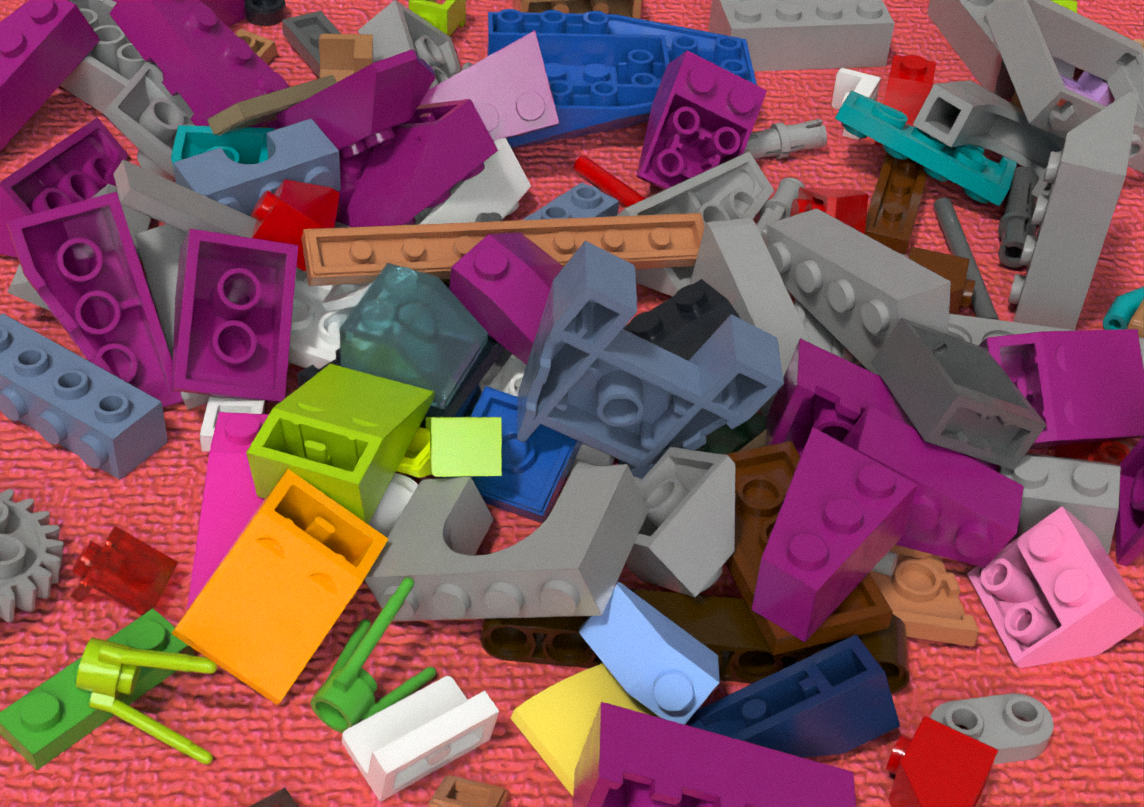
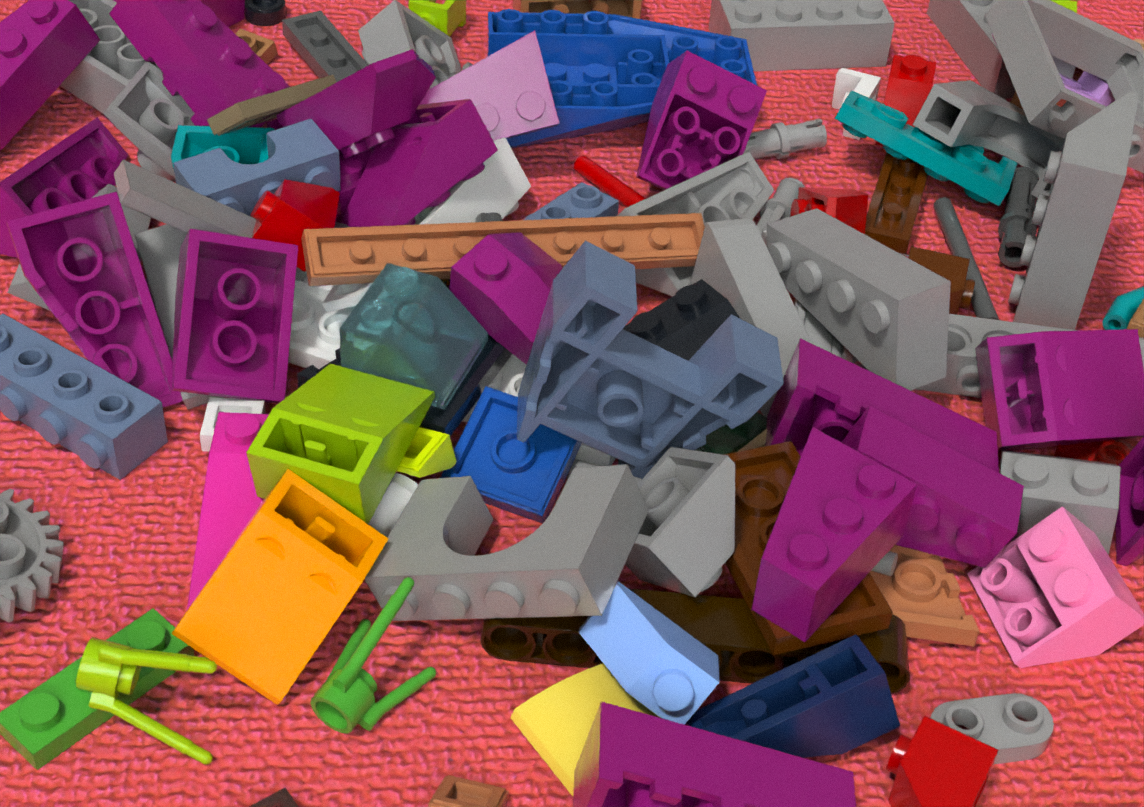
clear red bracket [69,526,178,615] -> none
medium nougat panel [319,34,374,82] -> none
white panel [342,676,499,802] -> none
panel [426,417,502,477] -> none
dark grey window [871,318,1047,470] -> none

